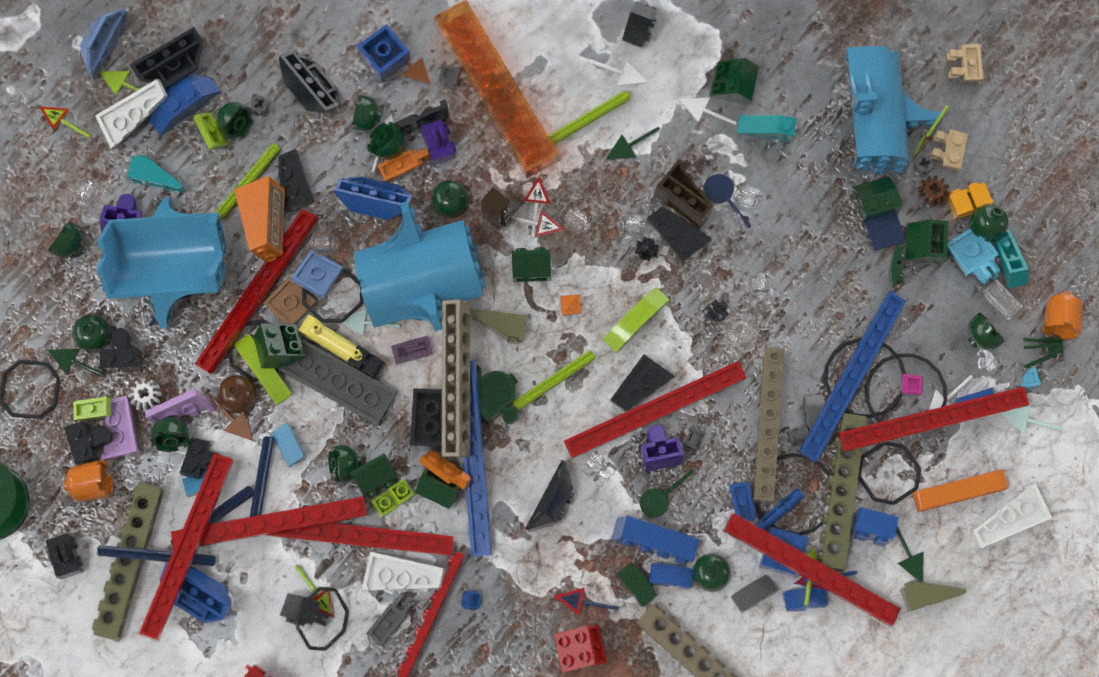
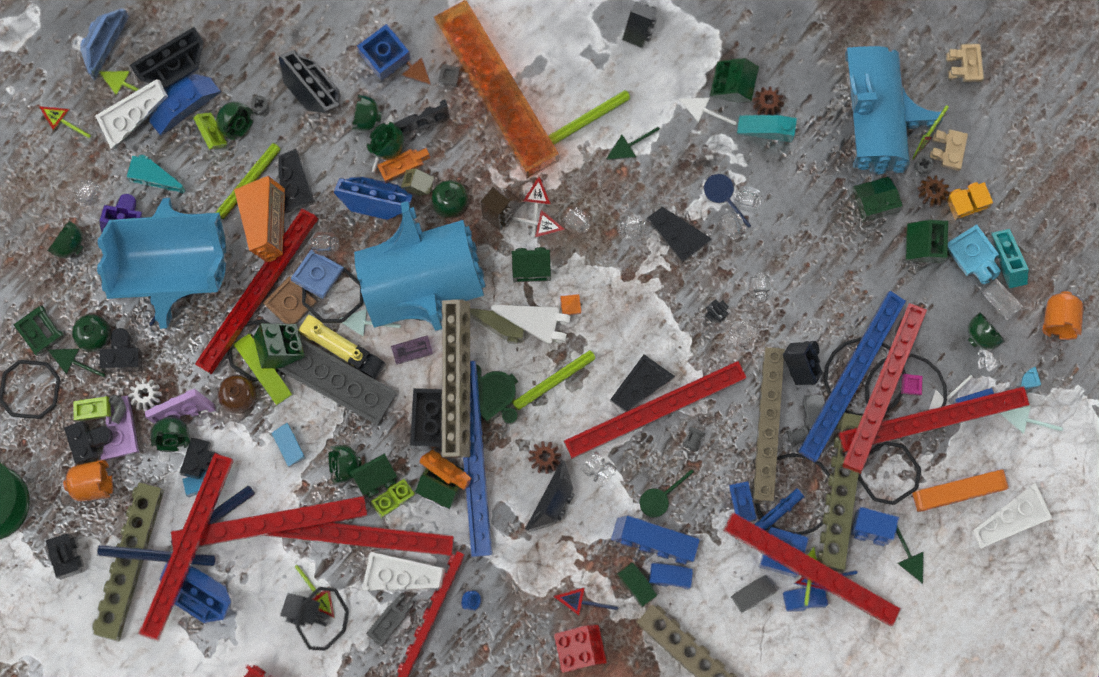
dark orange piece [208,394,253,441] -> none
dark blue axle [250,436,274,517] -> none
dark purple brick [420,119,457,166] -> none
white piece [589,60,648,86] -> none
lime slope [603,287,670,353] -> none
black gear [635,237,659,261] -> none
dark purple brick [640,425,684,472] -> none
dark brown wedge [653,159,713,228] -> none
dark green cylinder [692,553,731,593] -> none
dark blue piece [864,213,906,251] -> none
dark green slope [889,244,905,288] -> none
olive slope [900,580,967,612] -> none
dark green cylinder [969,203,1009,242] -> none
dark green plant [1023,337,1064,368] -> none
none -> dark green plate [13,305,65,356]
none -> dark grey arm [109,395,126,424]
none -> olive brick [401,169,434,196]
none -> white flag [491,305,571,344]
none -> copper gear [528,441,561,474]
none -> copper gear [752,86,784,115]
none -> black brick [783,341,823,385]
none -> red plate [842,303,927,474]

